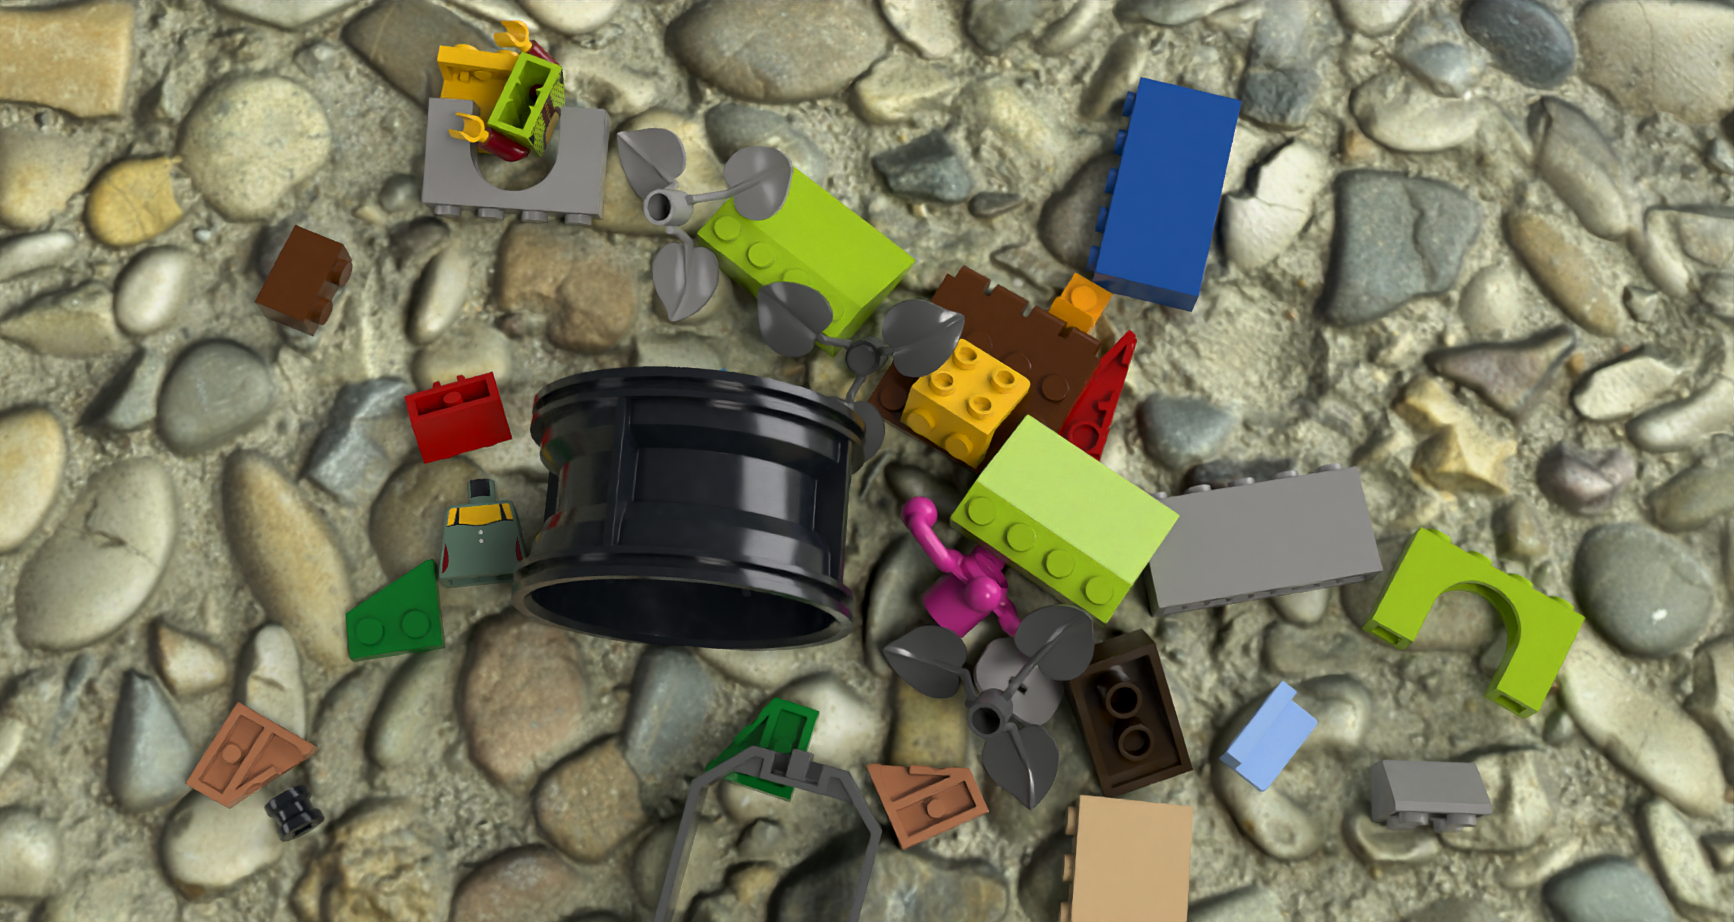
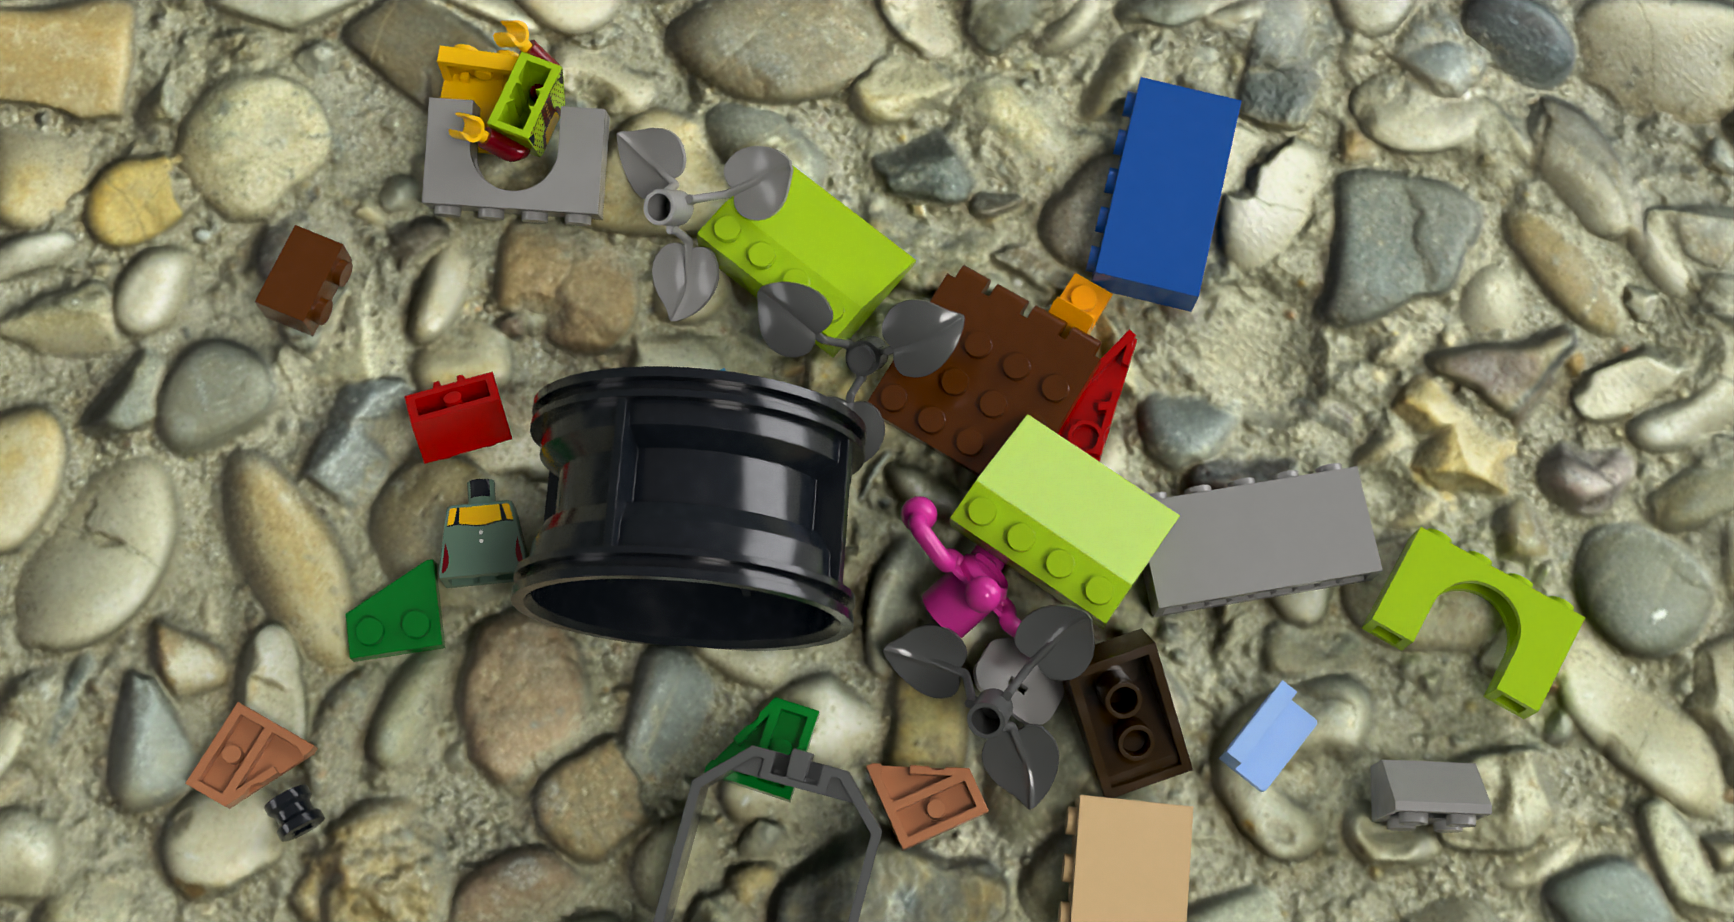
yellow bracket [900,339,1030,469] -> none

